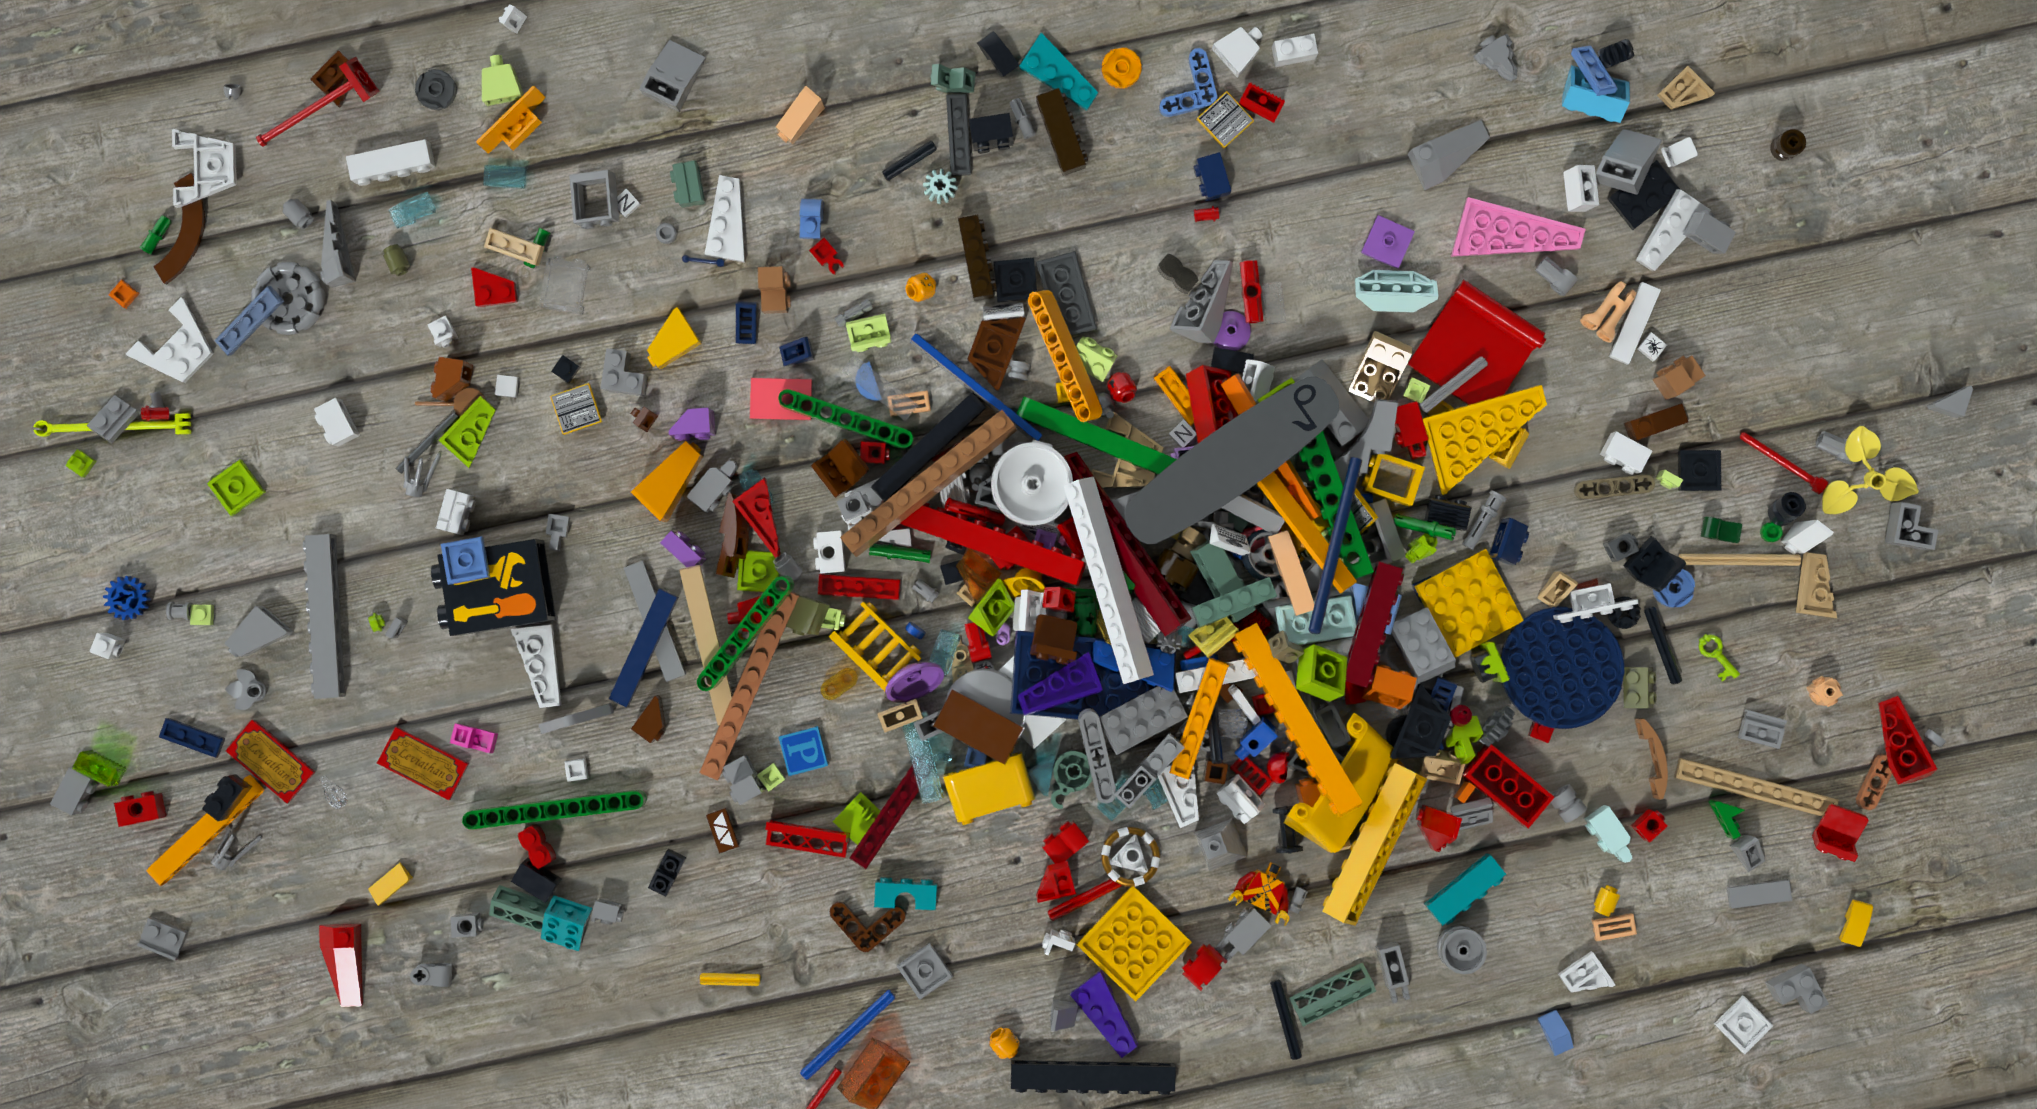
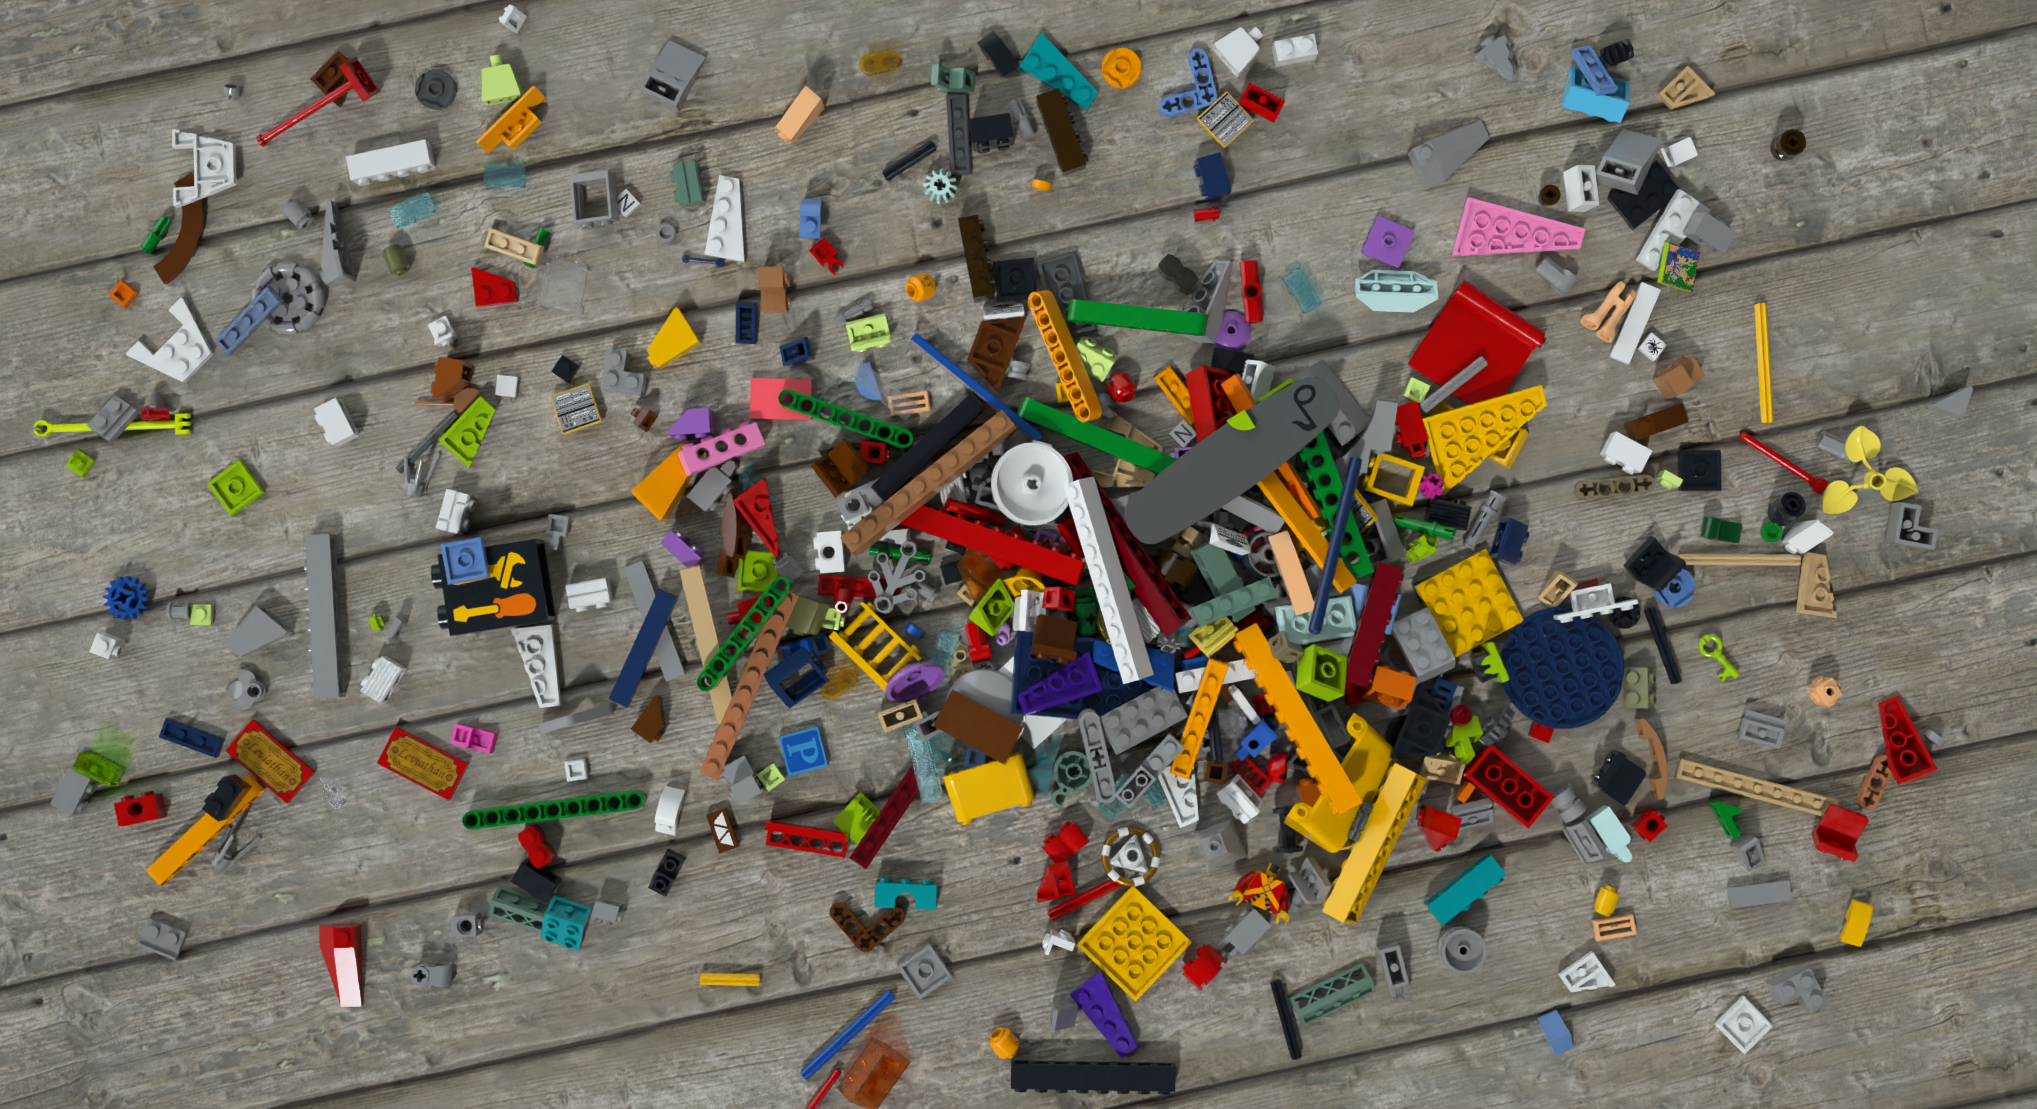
yellow slope [368,862,413,906] -> none
tan slope [1348,331,1412,402] -> none
dark grey brick [1603,532,1639,562] -> none
none -> white brick [360,656,407,704]
none -> white brick [565,578,613,612]
none -> white brick [654,786,685,836]
none -> bright pink brick [678,421,765,477]
none -> dark blue window [763,646,829,709]
none -> blue slope [780,632,831,659]
none -> red cone [834,588,854,613]
none -> clear yellow plate [859,49,900,76]
none -> light grey plant [868,540,926,614]
none -> light orange tile [1031,179,1052,192]
none -> clear red tile [1043,538,1071,553]
none -> green beam [1067,299,1208,336]
none -> lime tile [1227,410,1255,431]
none -> clear light blue slope [1282,268,1322,314]
none -> light grey bracket [1288,857,1332,904]
none -> dark grey axle [1347,801,1374,841]
none -> dark pink gear [1418,472,1445,499]
none -> dark brown bush [1538,185,1561,206]
none -> light grey plate [1562,819,1608,864]
none -> black bracket [1590,750,1646,805]
none -> tile [1657,242,1700,292]
none -> yellow axle [1754,303,1774,424]

